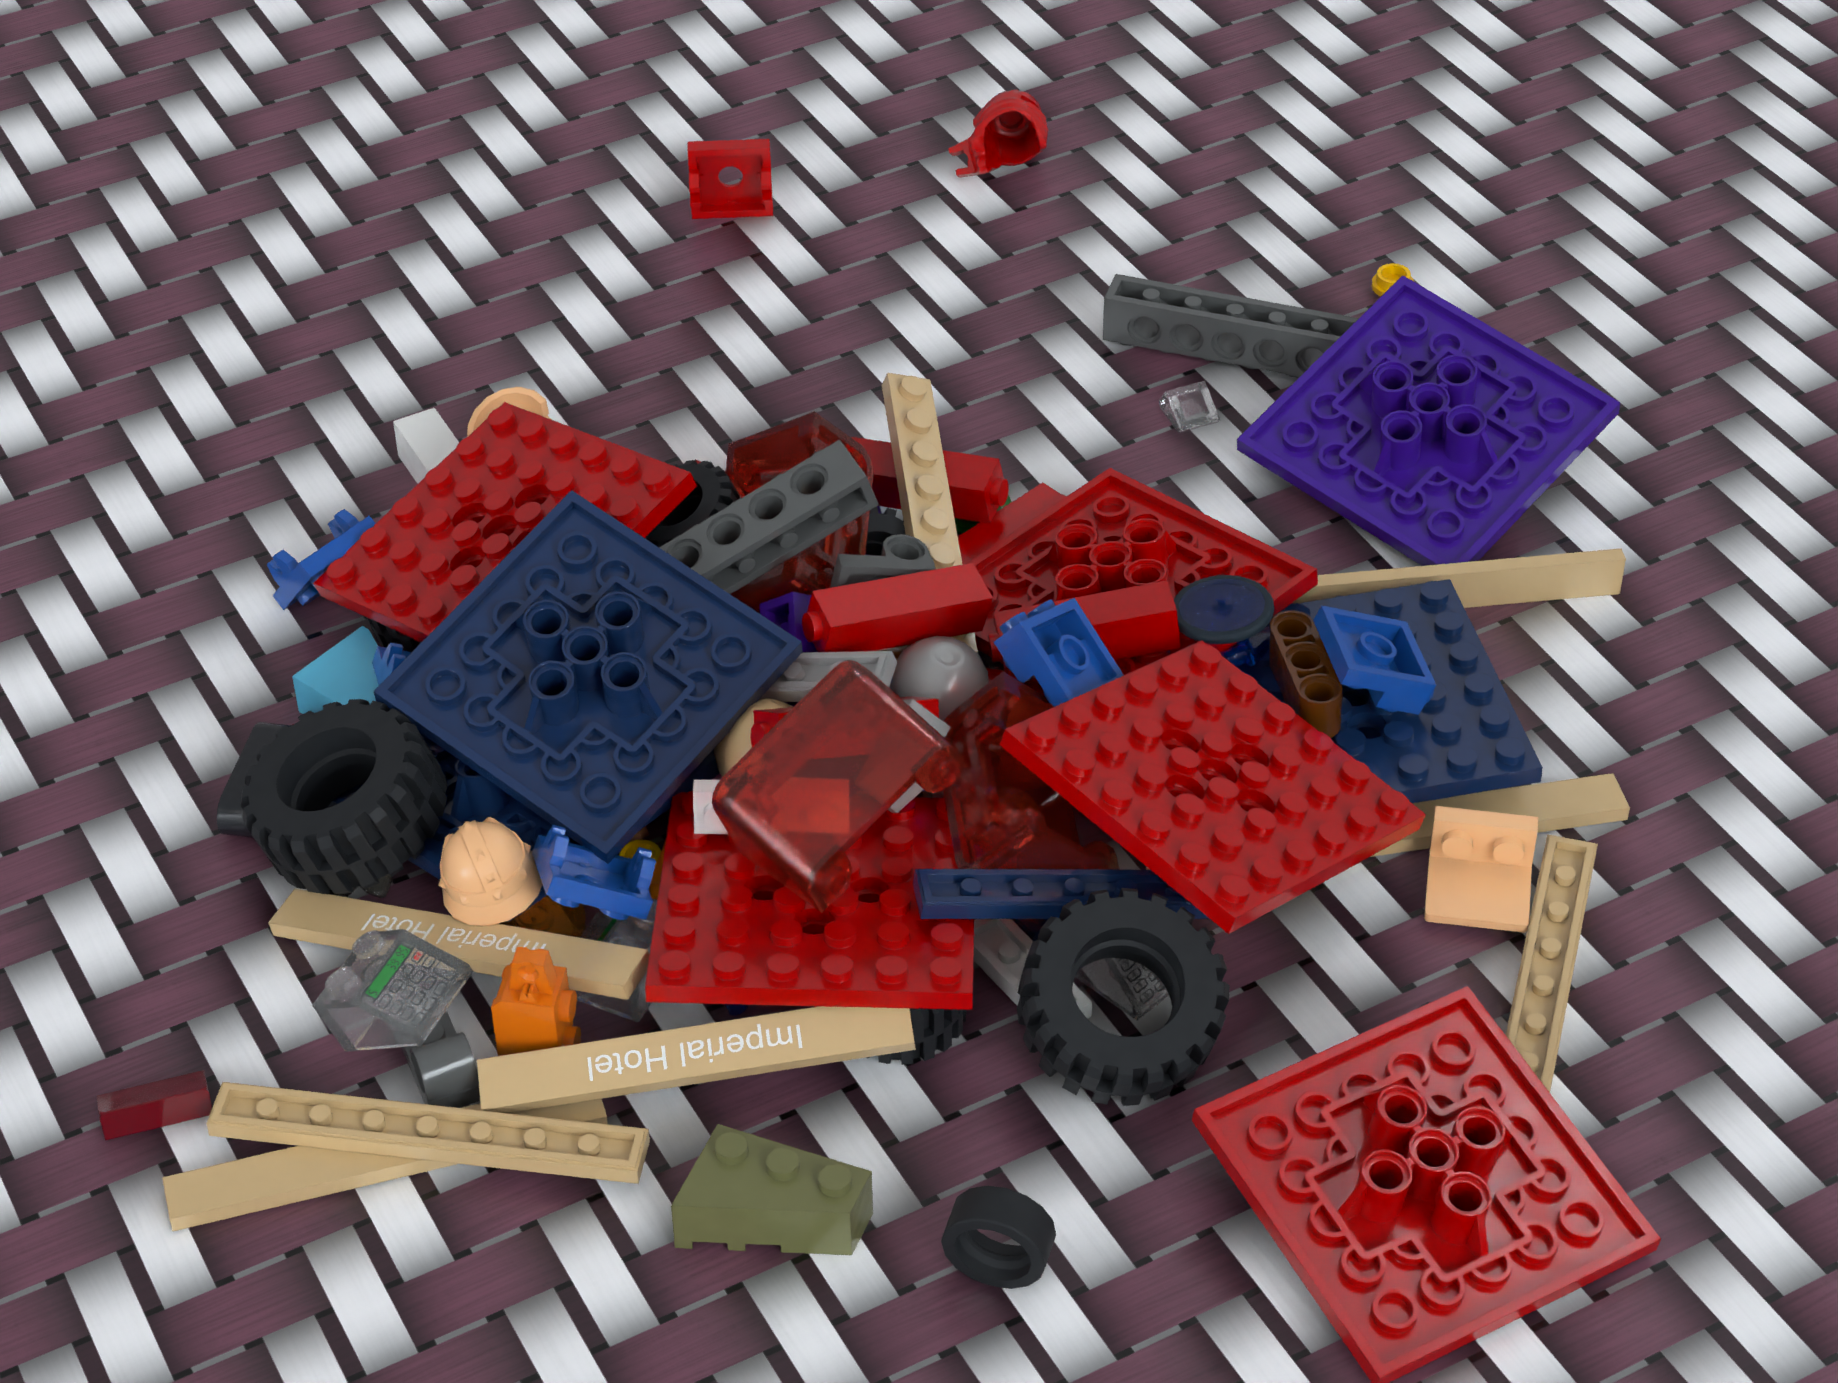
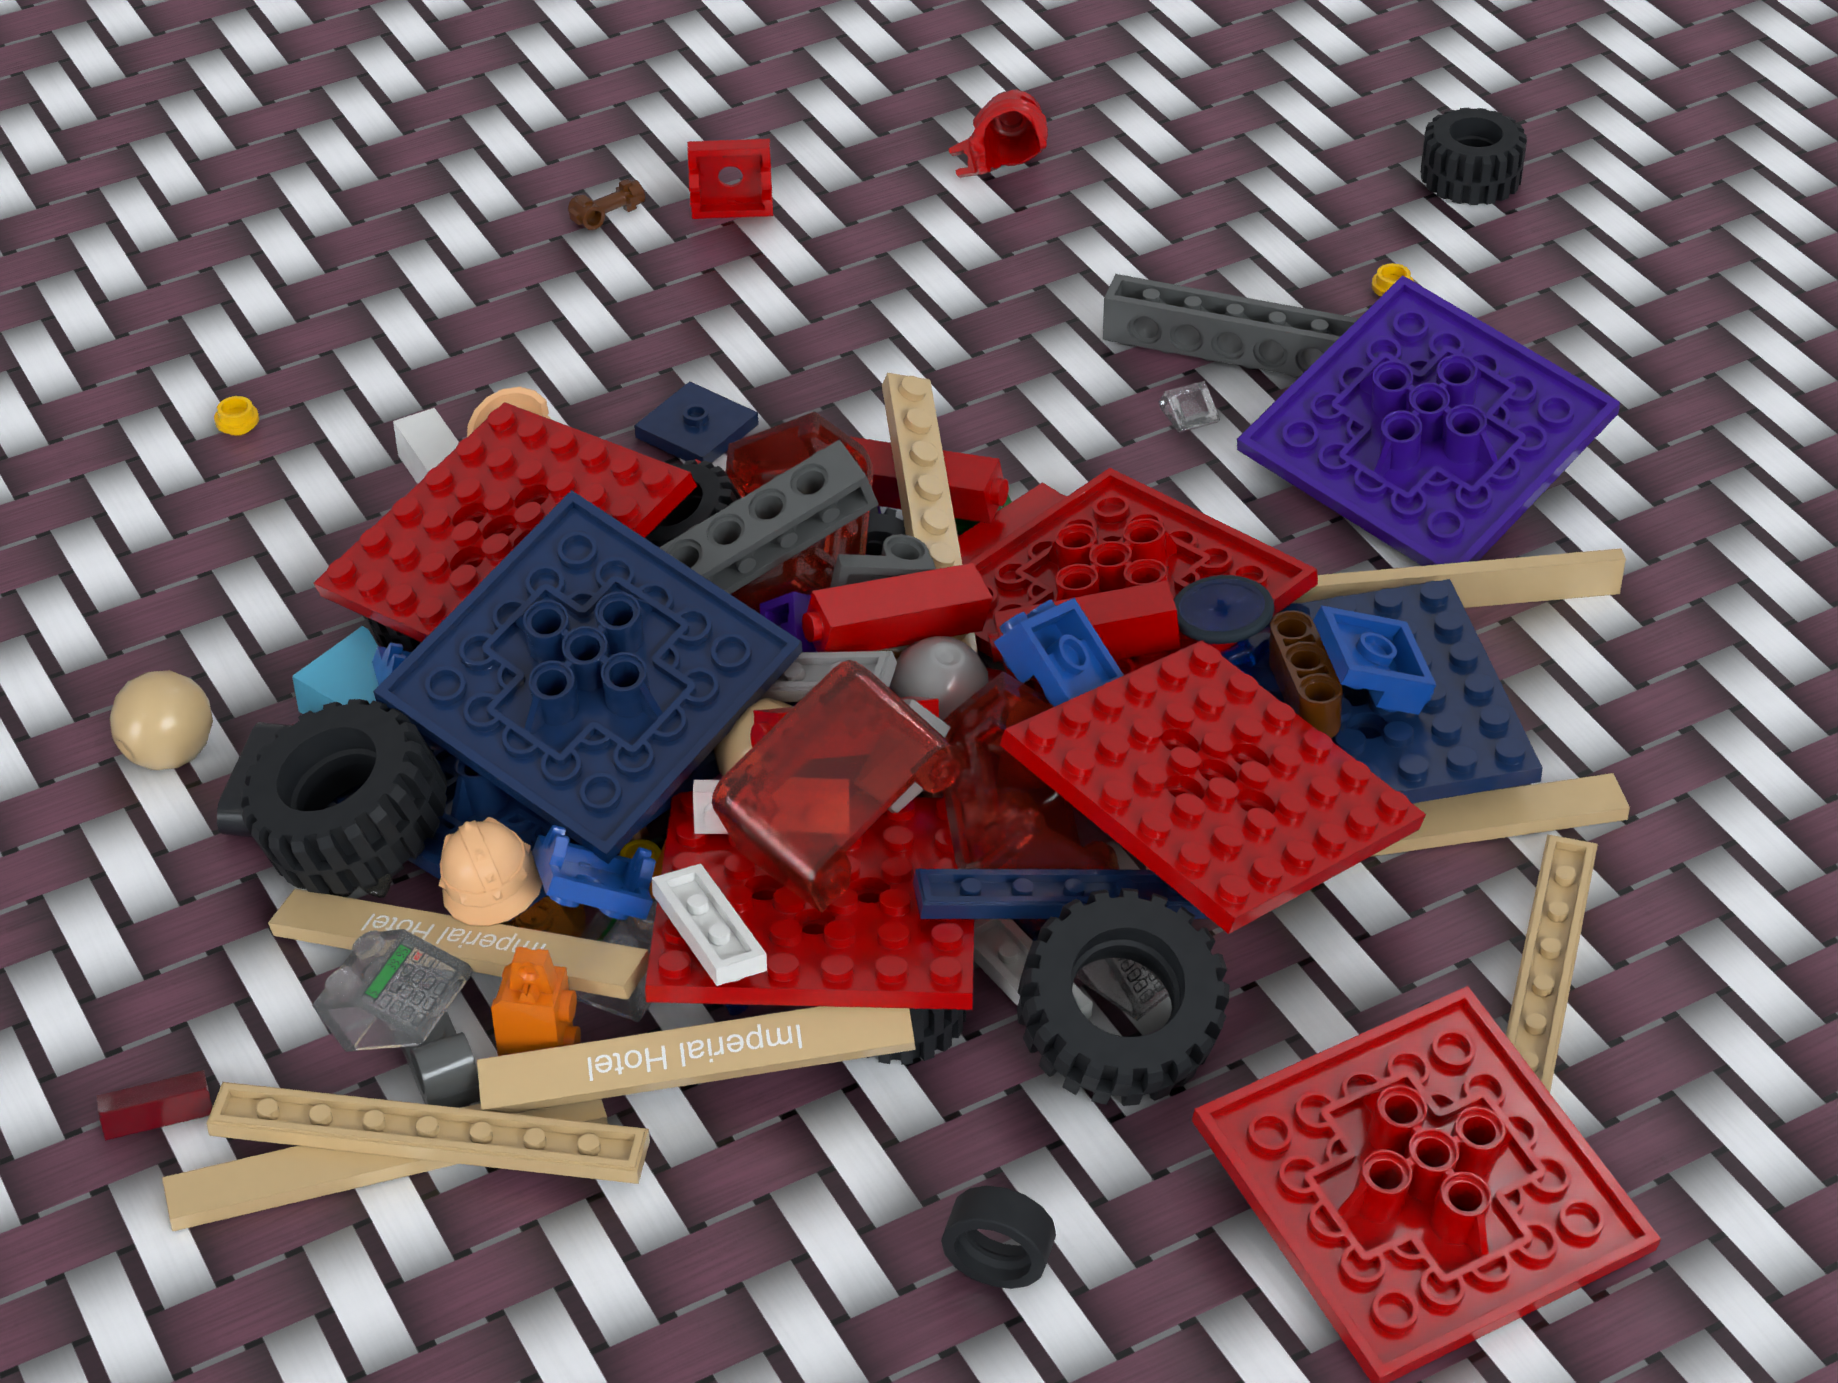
blue piece [267,509,376,610] -> none
olive wedge [671,1124,873,1255] -> none
light nougat bracket [1424,806,1538,933] -> none
none -> tan piece [109,670,213,770]
none -> yellow plate [214,396,259,436]
none -> reddish brown bar [568,179,645,230]
none -> dark blue plate [634,381,759,463]
none -> white plate [652,863,767,986]
none -> black tyre [1420,107,1527,205]

